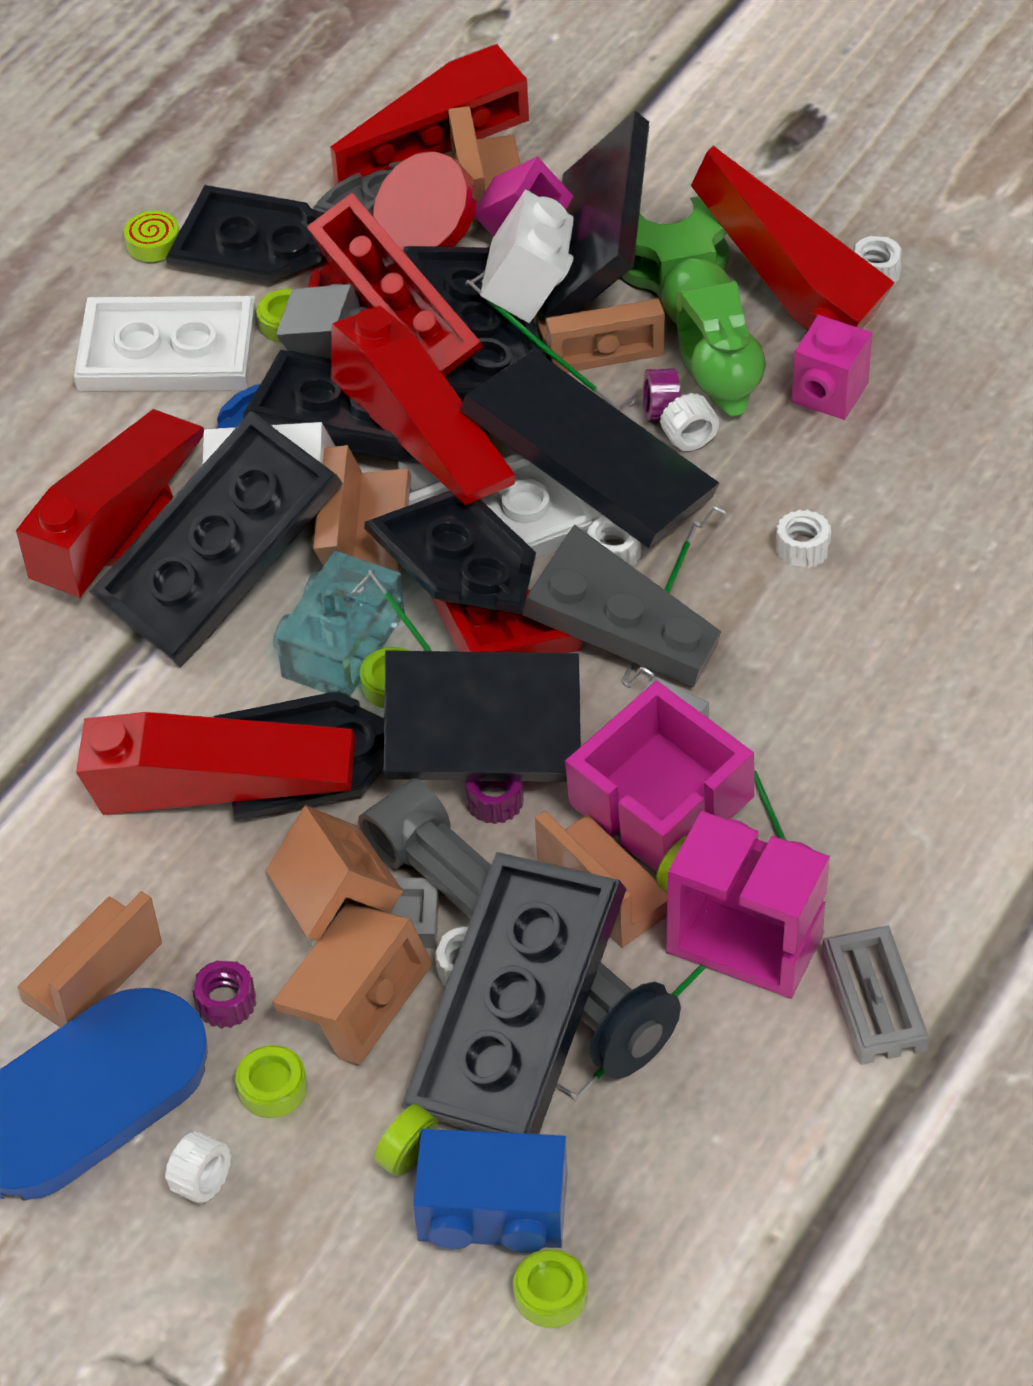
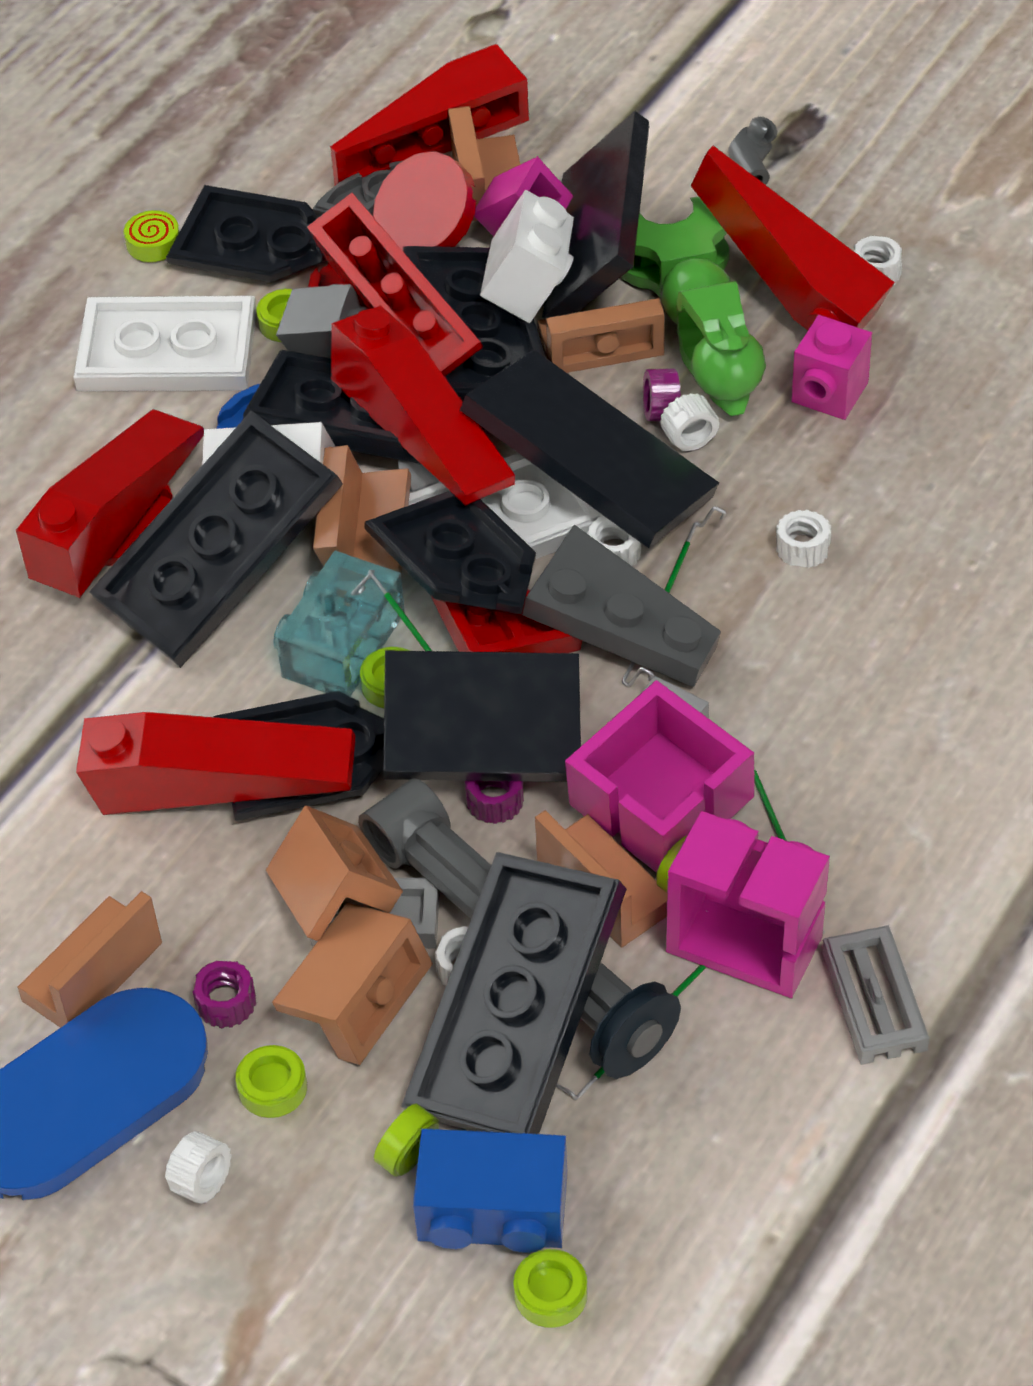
green piece [466,272,638,409] -> none
none -> dark grey arm [728,116,778,185]

